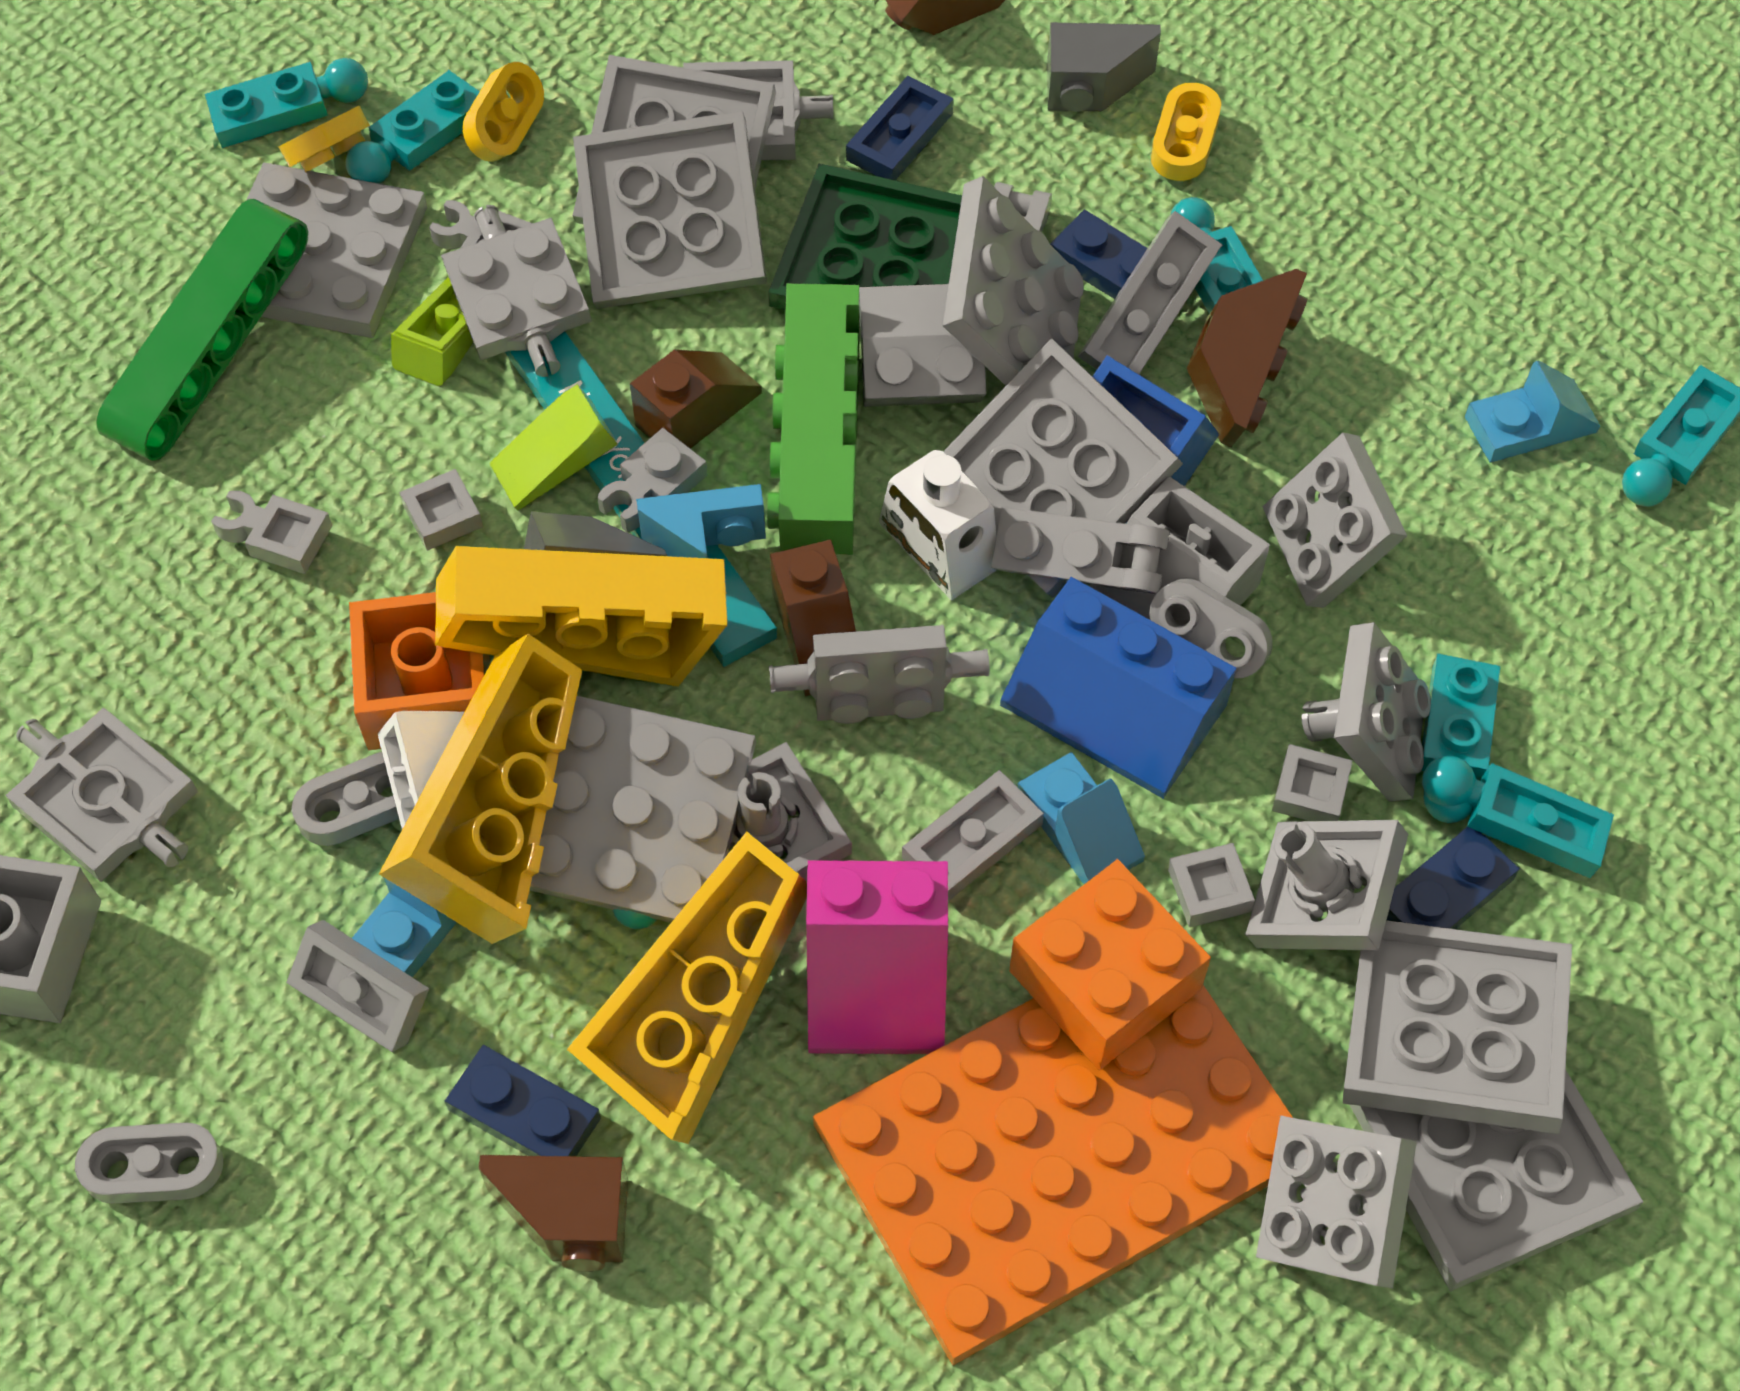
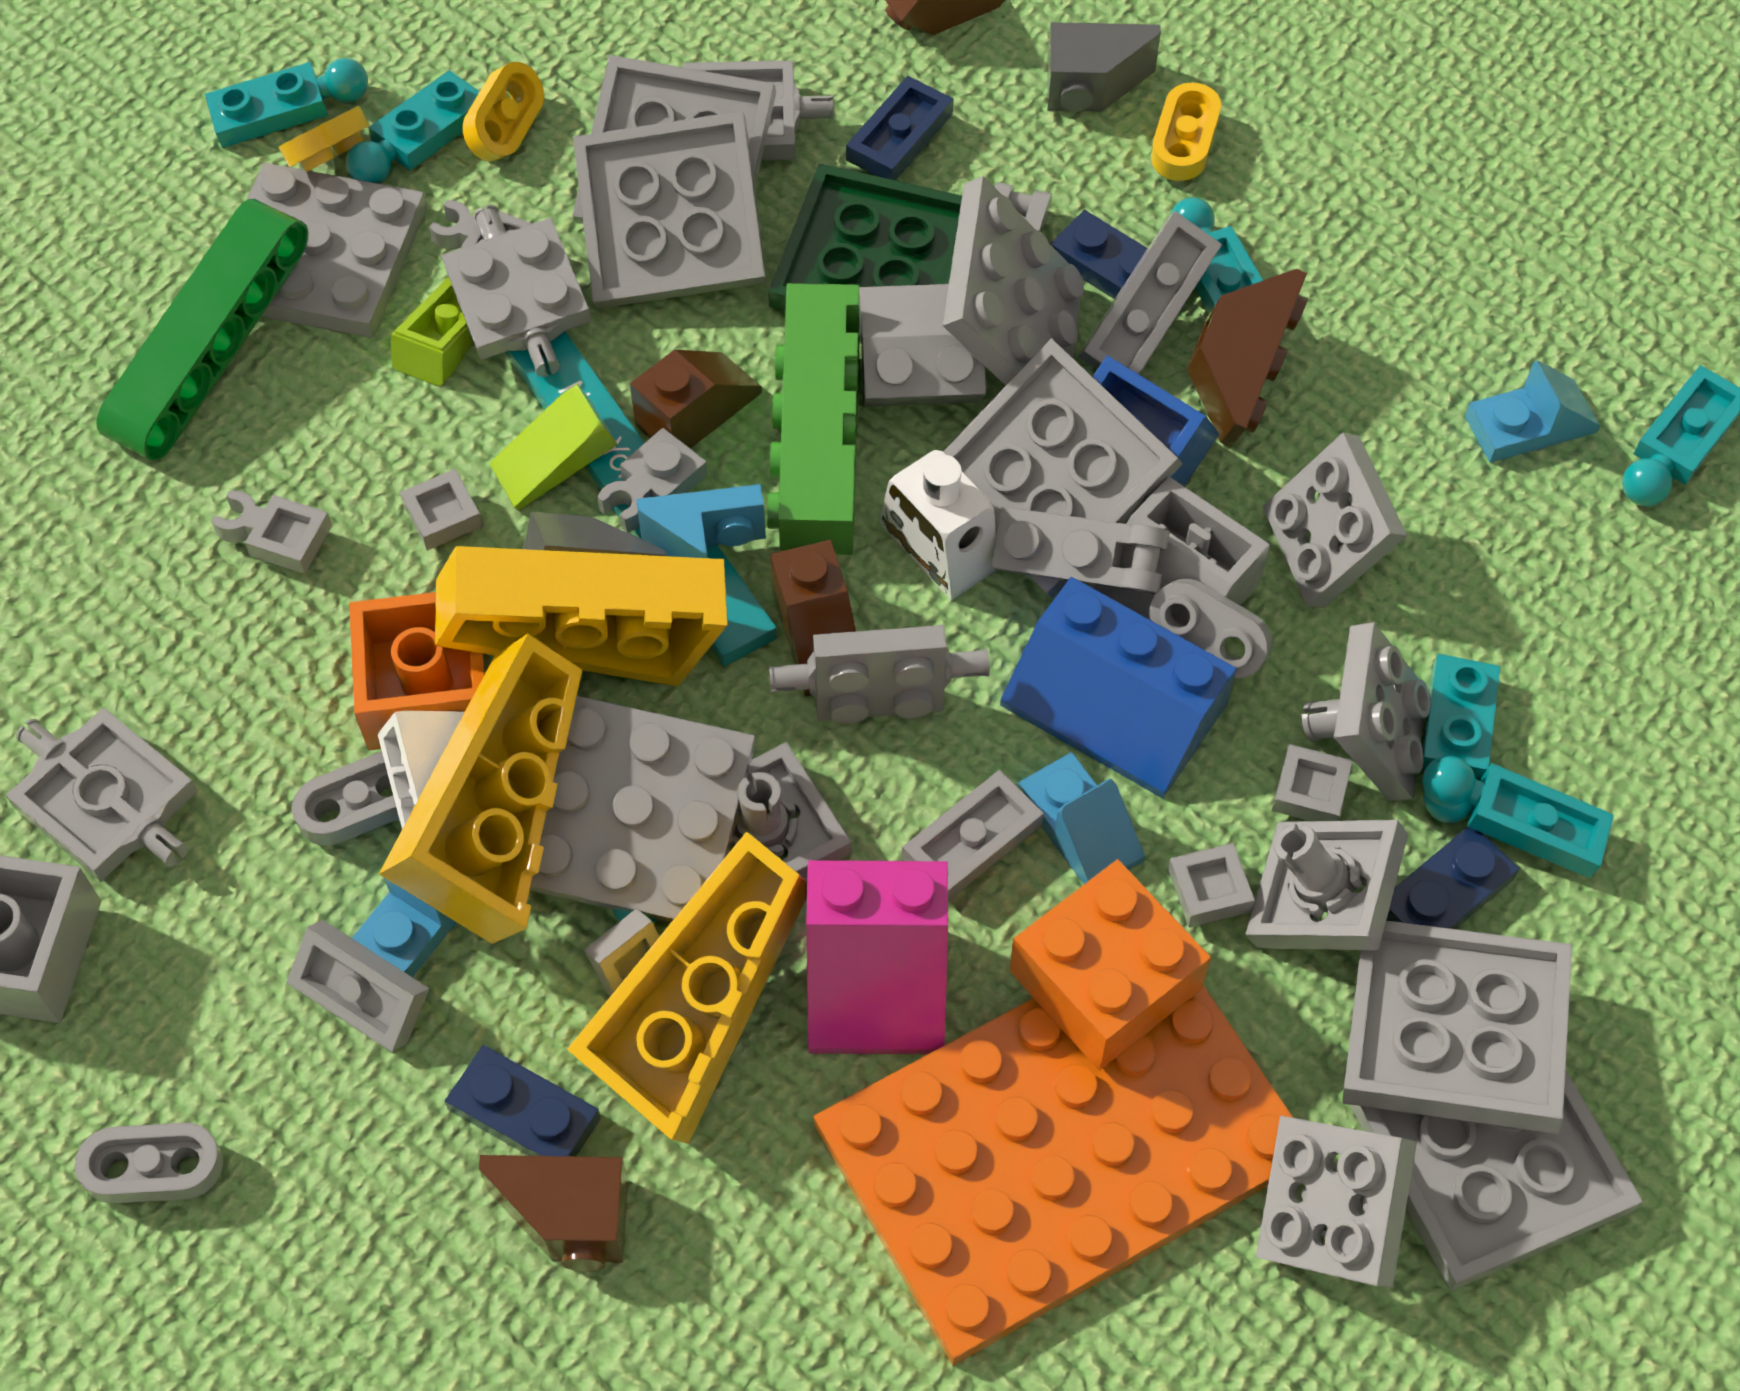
none -> plate [584,908,659,996]

